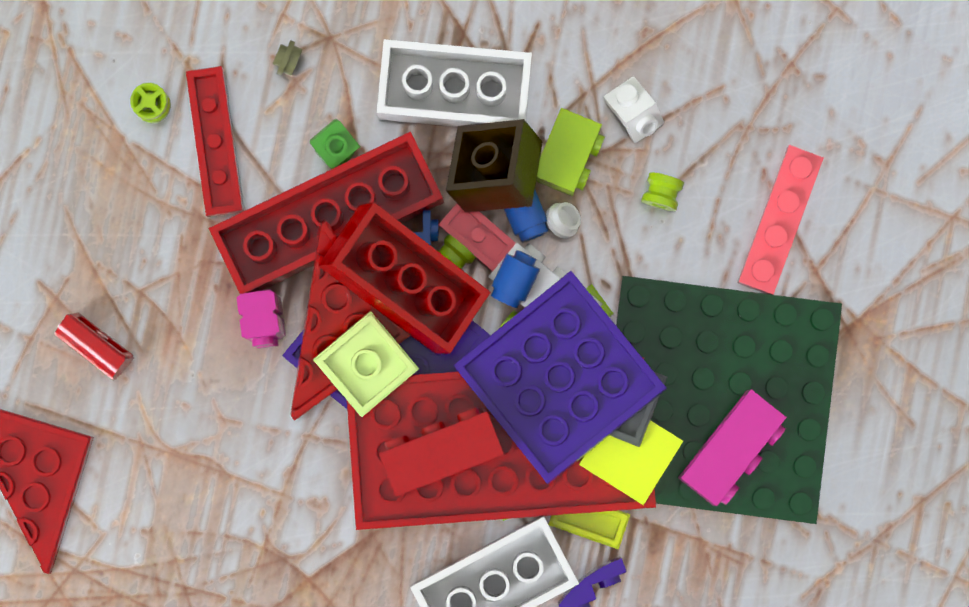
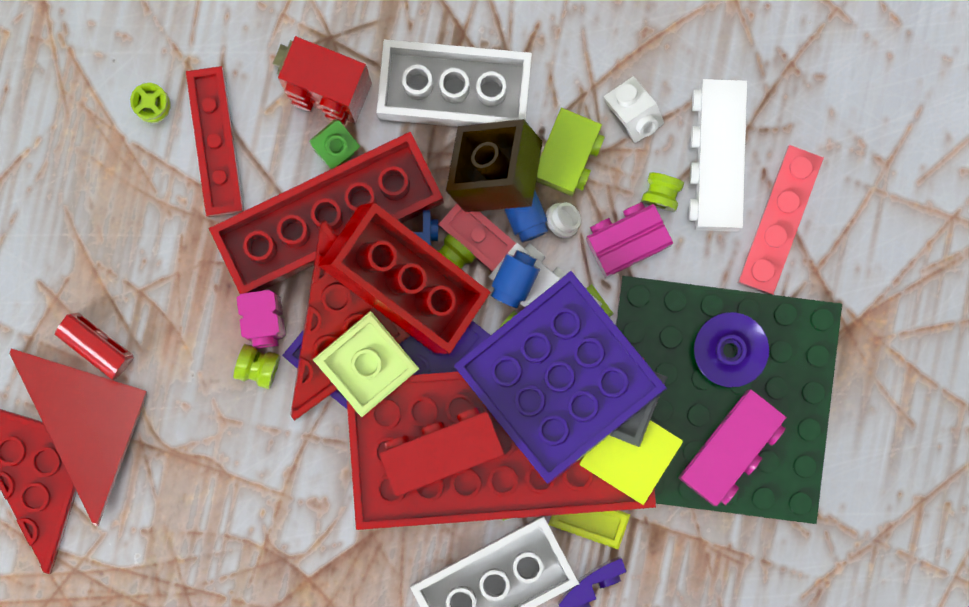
none -> red tile [9,348,147,526]
none -> lime wheel [233,344,280,389]
none -> red brick [278,36,372,125]
none -> dark pink brick [586,202,673,278]
none -> white brick [689,79,747,232]
none -> dark purple dish [694,312,769,387]

